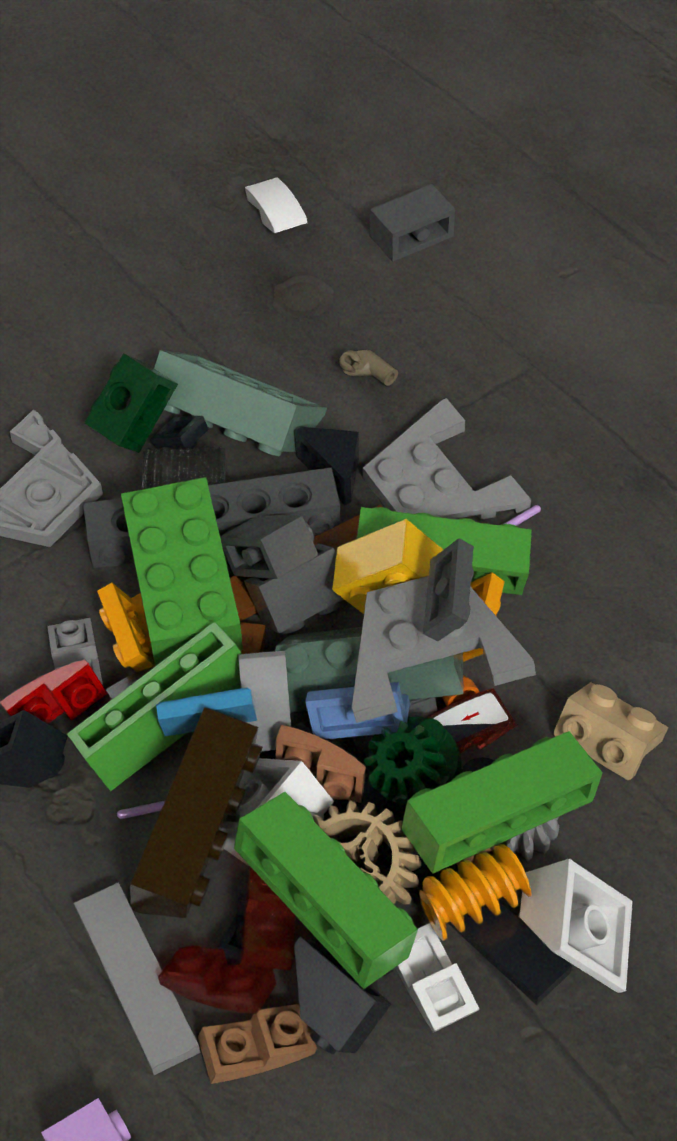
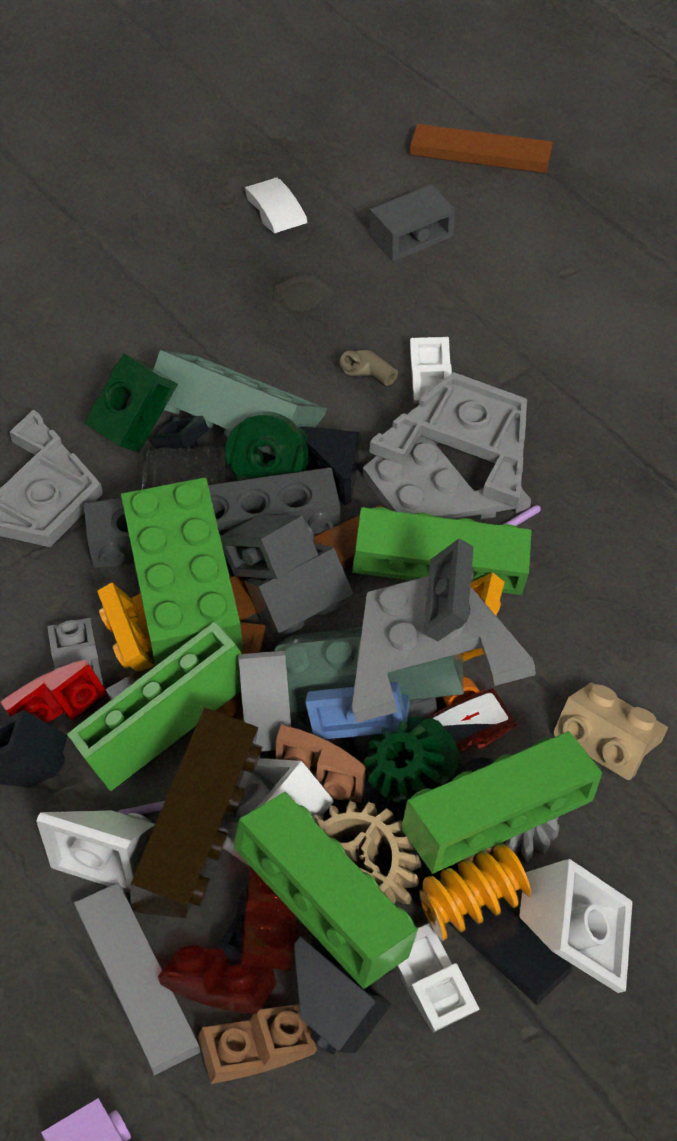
dark azure tile [156,687,257,736] -> none
yellow brick [332,519,443,614] -> none
none -> white slope [36,810,155,893]
none -> dark green plate [225,412,308,481]
none -> light grey wing [369,372,527,508]
none -> dark orange tile [410,124,553,173]
none -> white slope [410,337,452,404]

